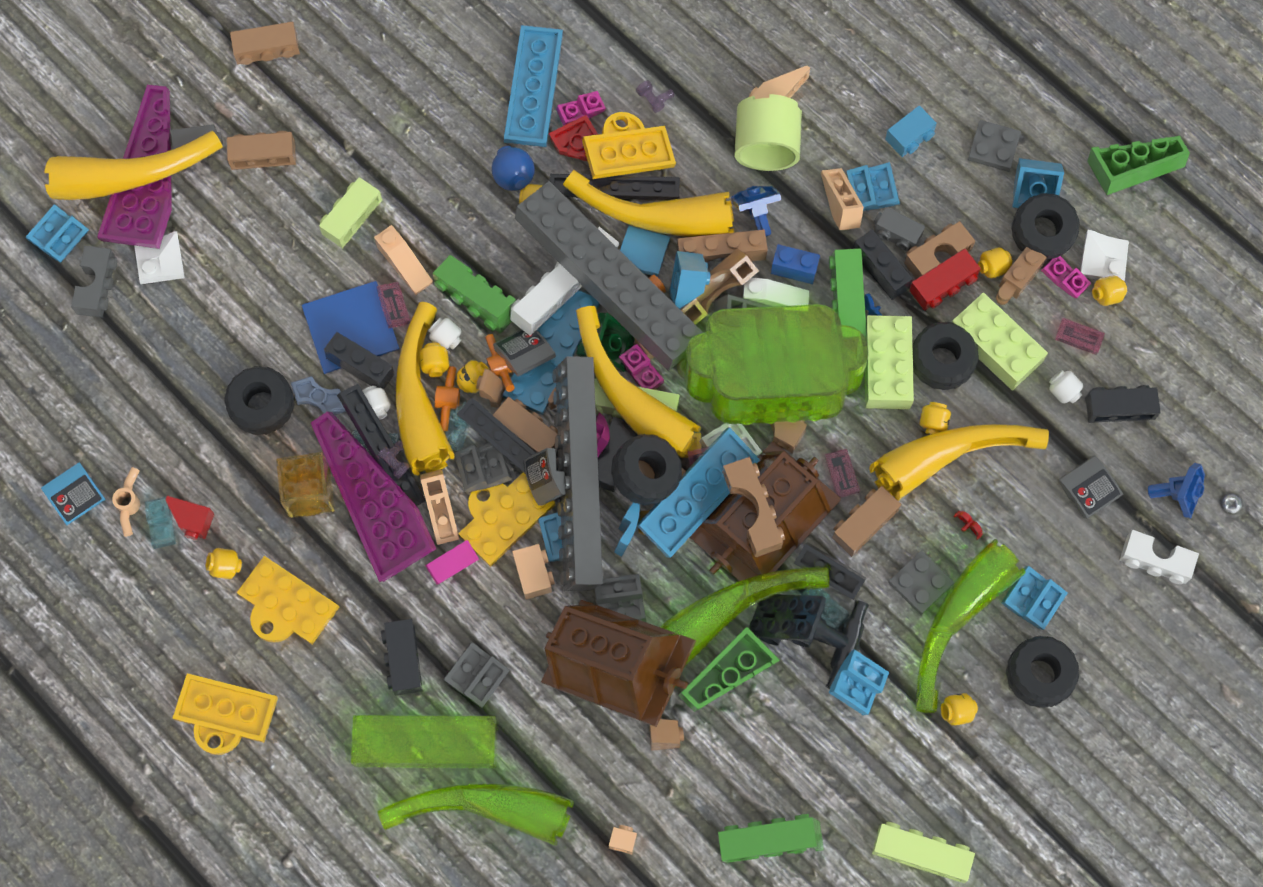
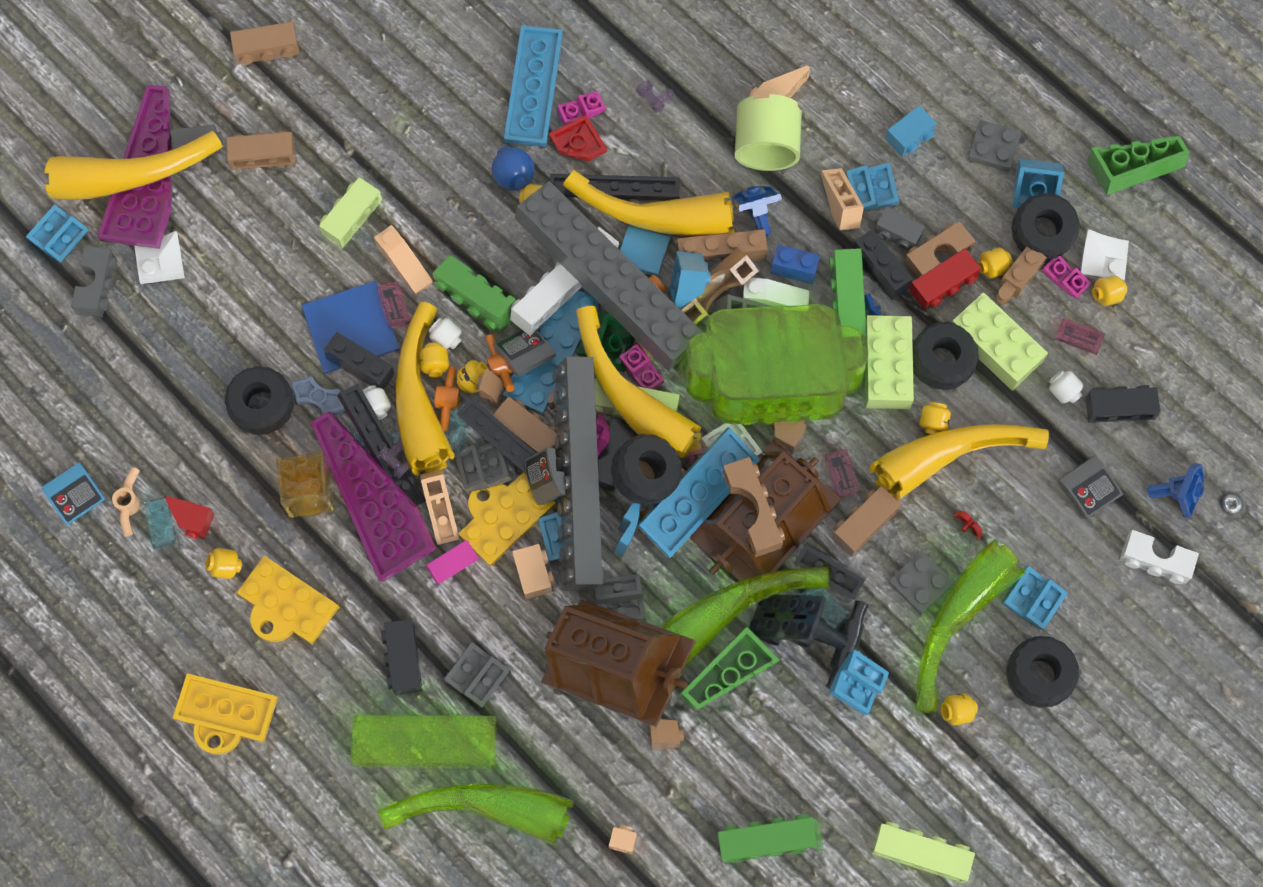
yellow plate [582,112,676,179] -> none

